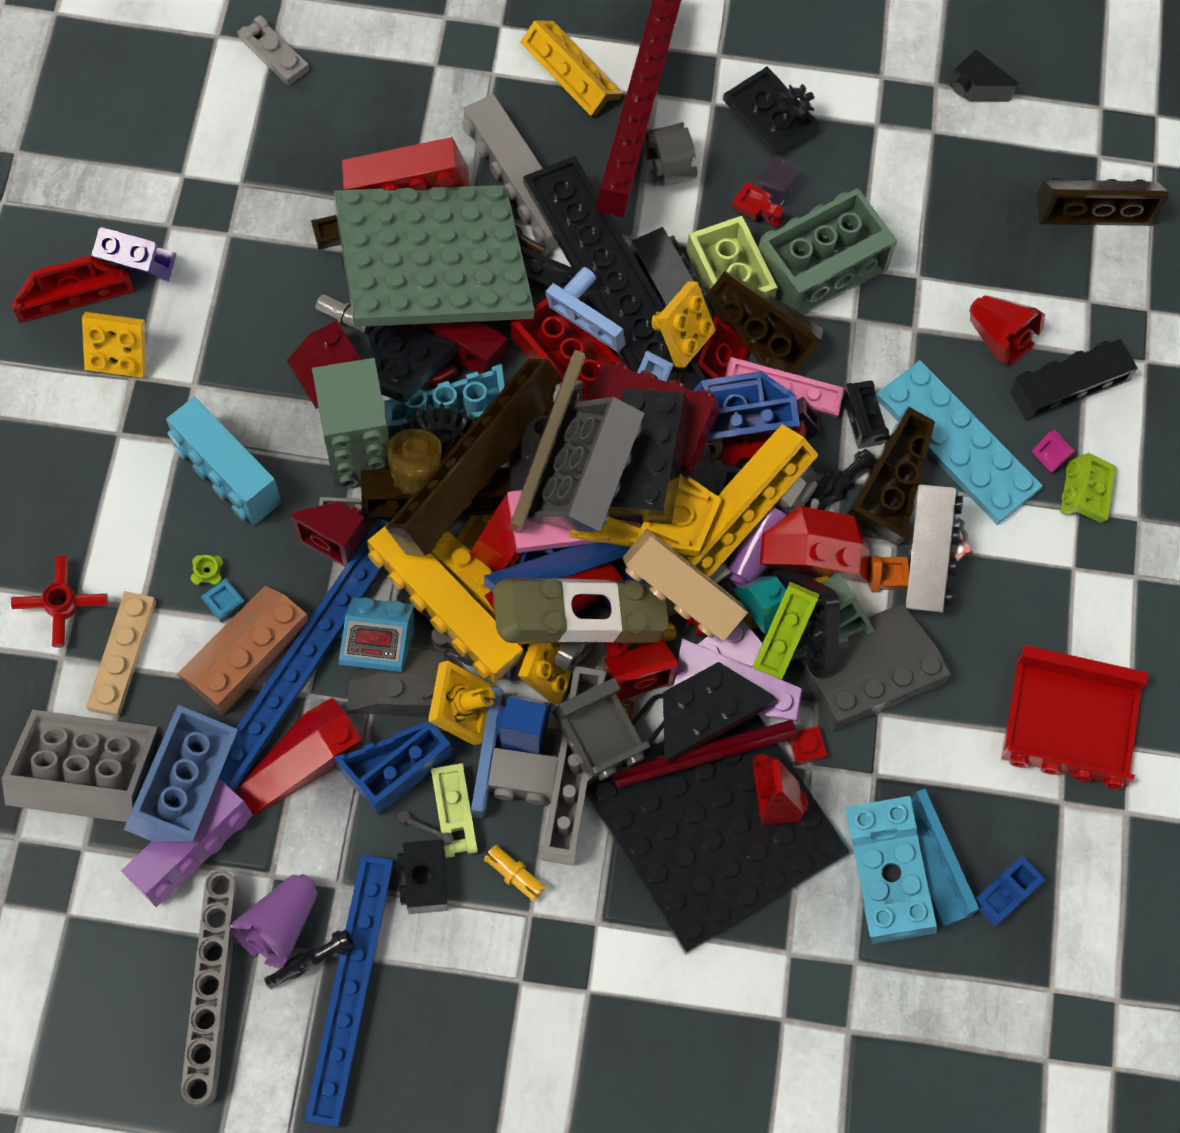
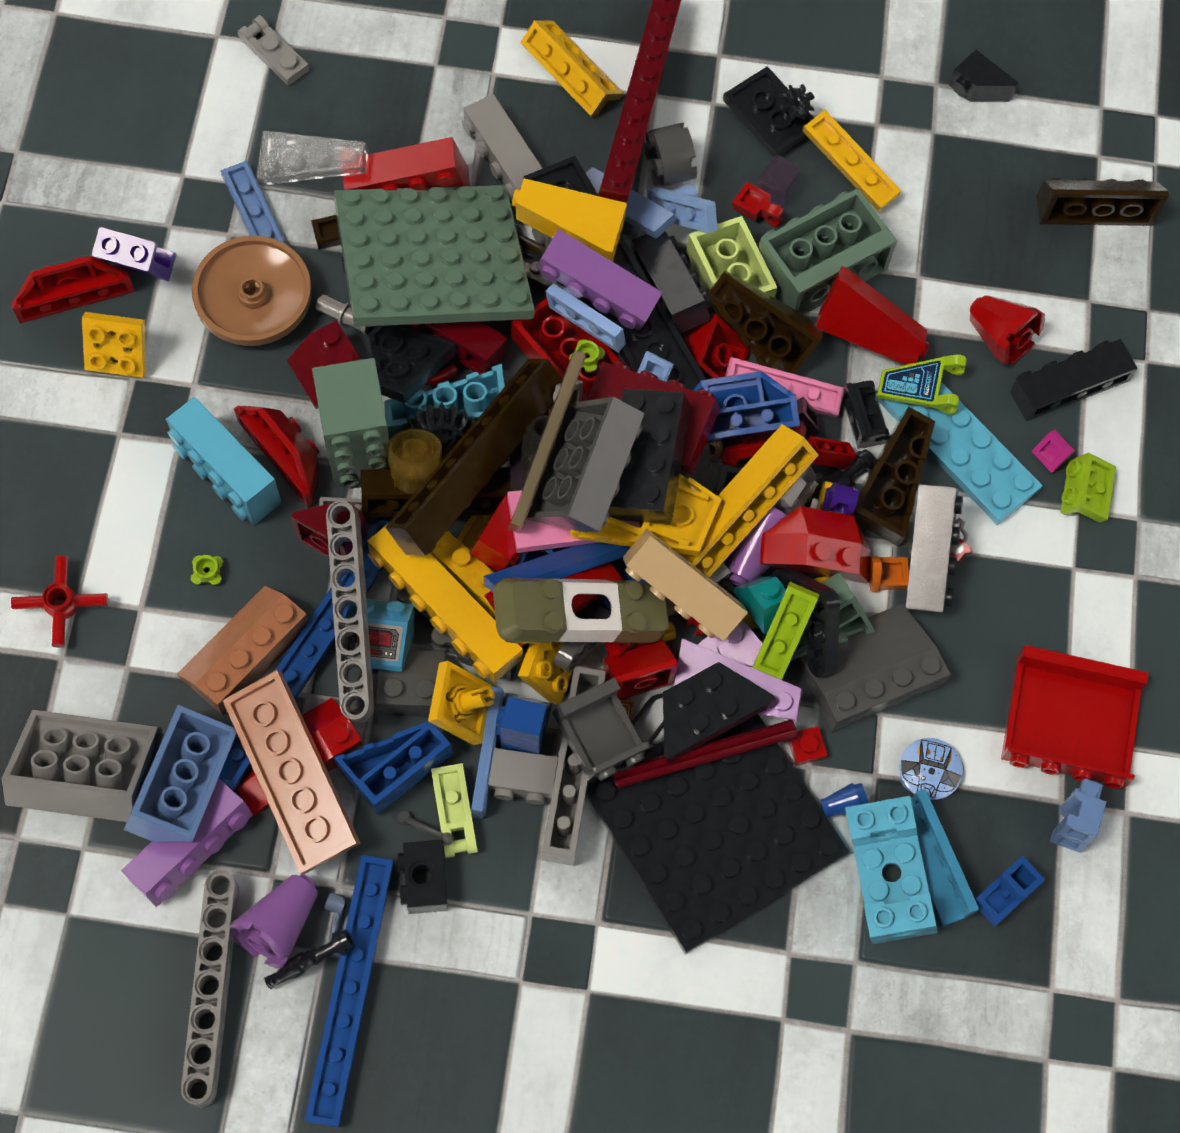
tan plate [86,591,156,718] -> none
dark azure tile [201,578,246,623] -> none
yellow pin [484,844,546,902] -> none
yellow plate [652,281,716,368] -> none
red wedge [752,754,808,826] -> none
none -> medium nougat dish [192,236,312,346]
none -> medium blue tile [220,161,286,244]
none -> plate [222,670,361,874]
none -> red wedge [234,405,320,508]
none -> clear wing [256,131,369,186]
none -> sand blue hand [325,893,347,941]
none -> light grey beam [326,500,374,723]
none -> yellow slope [512,178,627,262]
none -> medium lavender brick [536,229,663,331]
none -> lime plate [569,340,605,373]
none -> medium blue tile [586,167,676,239]
none -> light blue piece [647,183,718,233]
none -> yellow plate [803,110,901,212]
none -> red piece [807,436,857,469]
none -> red slope [815,266,929,365]
none -> dark purple leg [817,481,859,515]
none -> blue cone [820,782,869,818]
none -> flag [877,355,967,415]
none -> light blue dish [899,738,963,800]
none -> medium blue hips [1050,779,1106,853]

